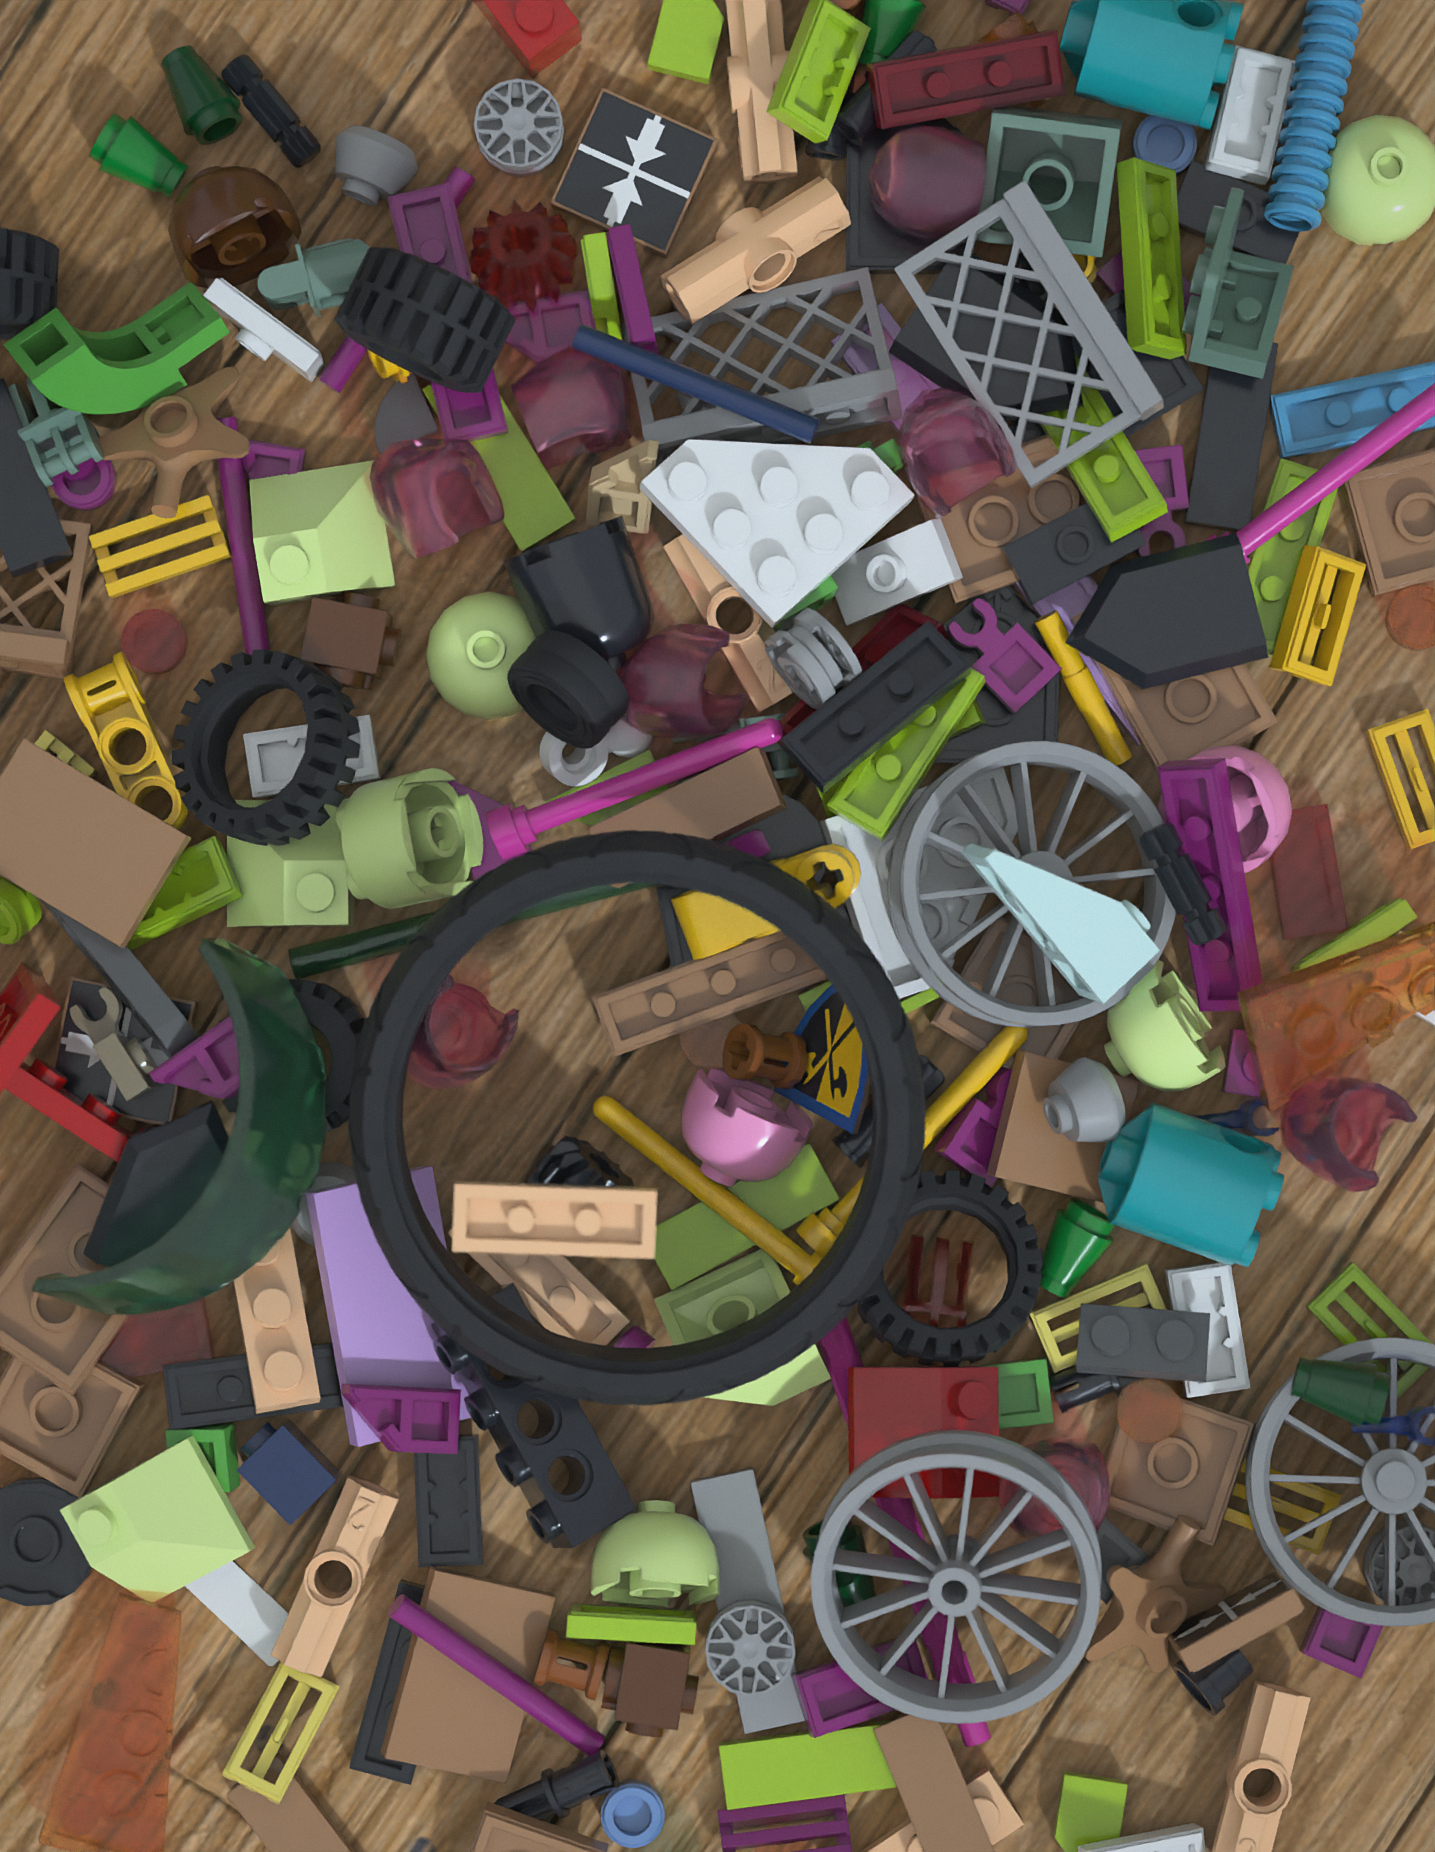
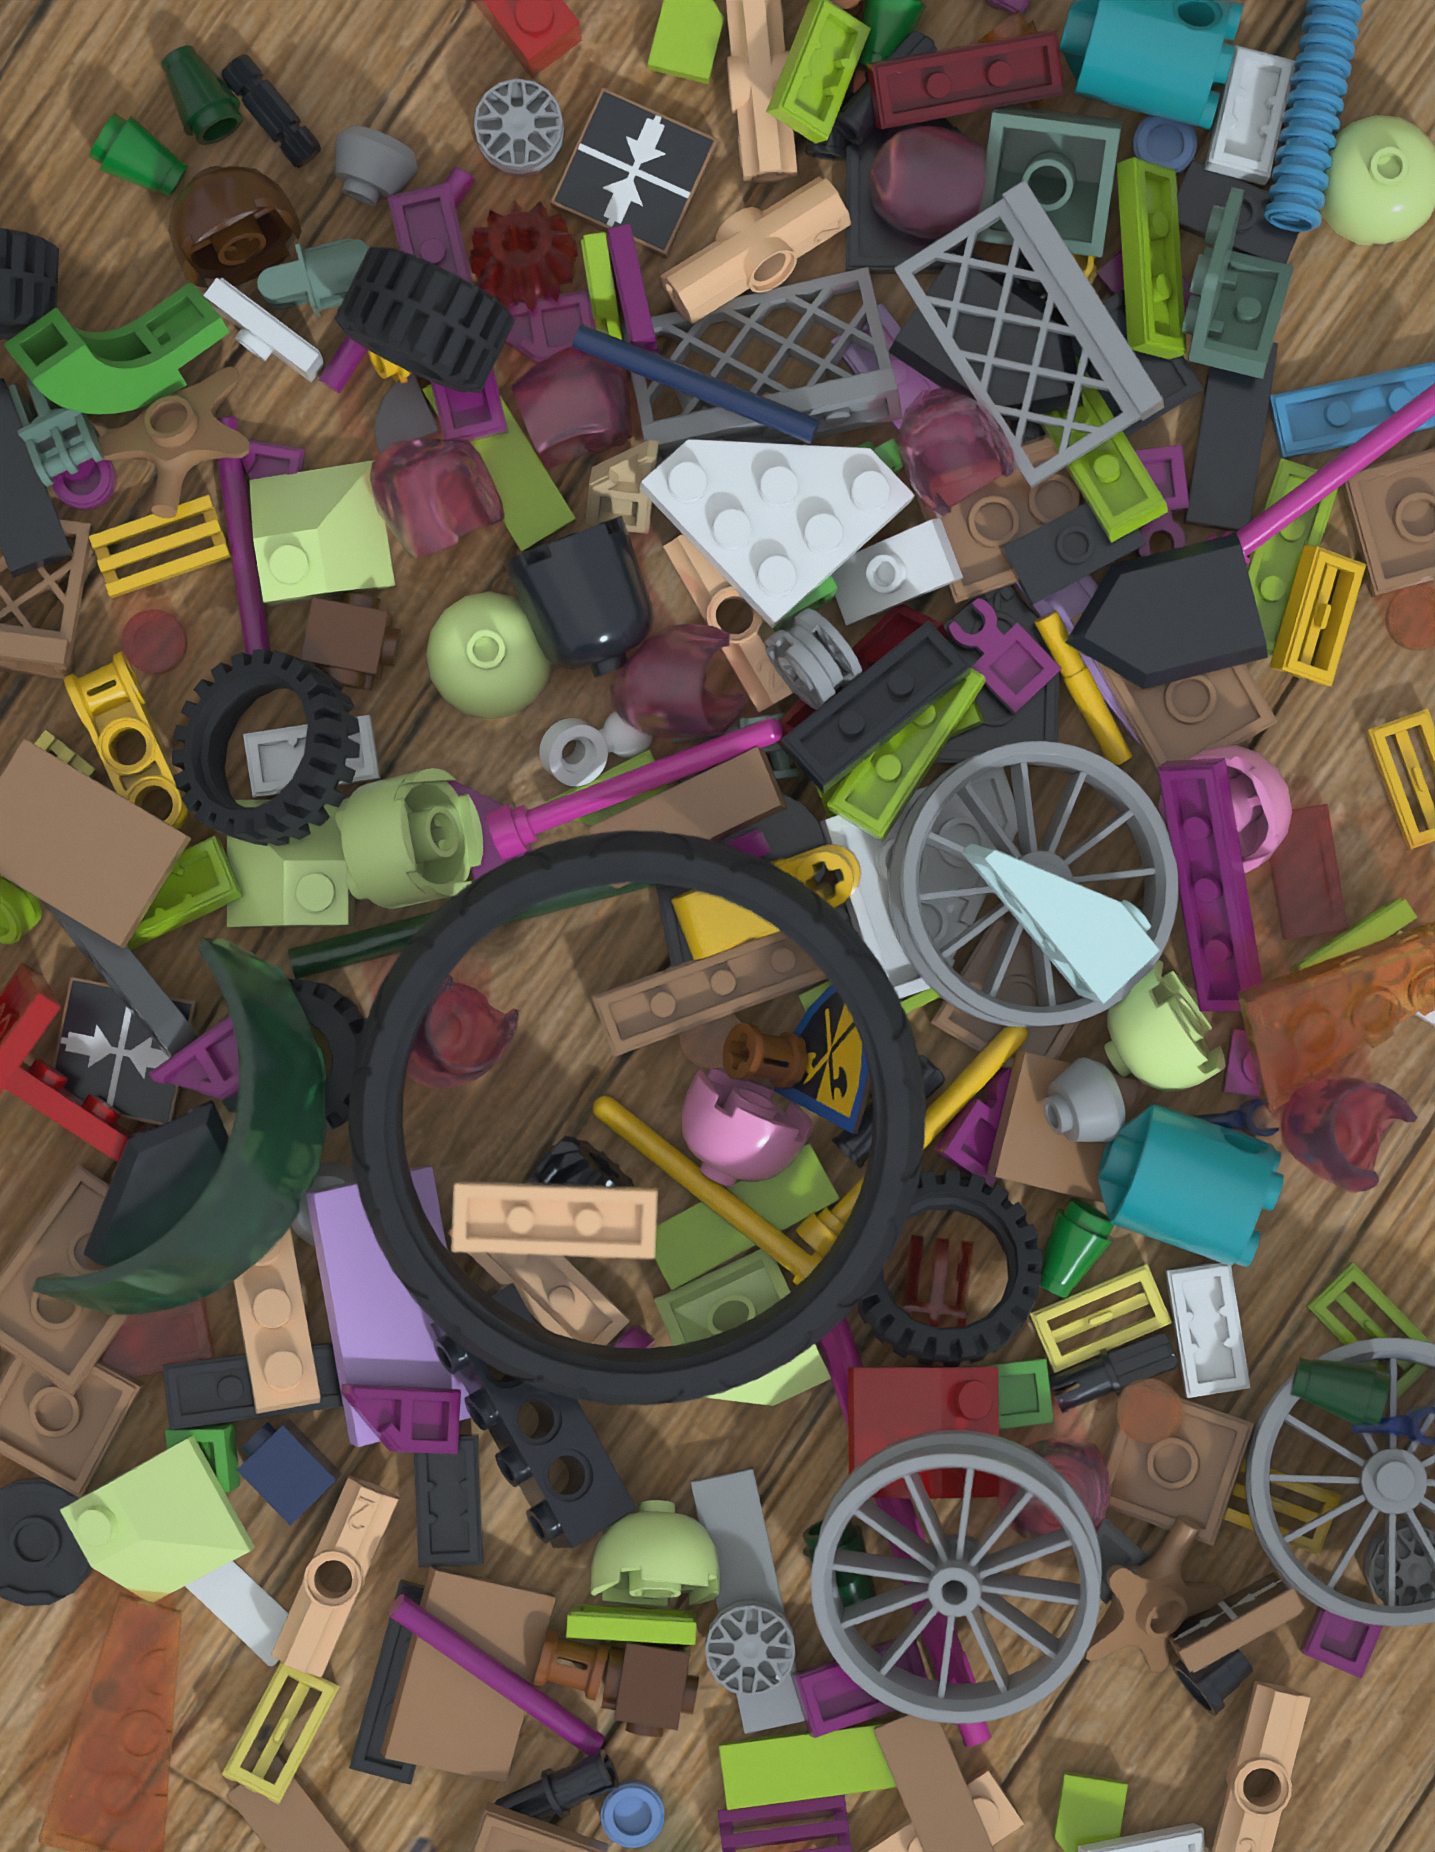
dark tan plate [70,986,157,1101] -> none
black tyre [507,630,629,749] -> none
dark grey plate [1076,1303,1210,1382] -> none
black axle [1140,822,1226,945] -> none

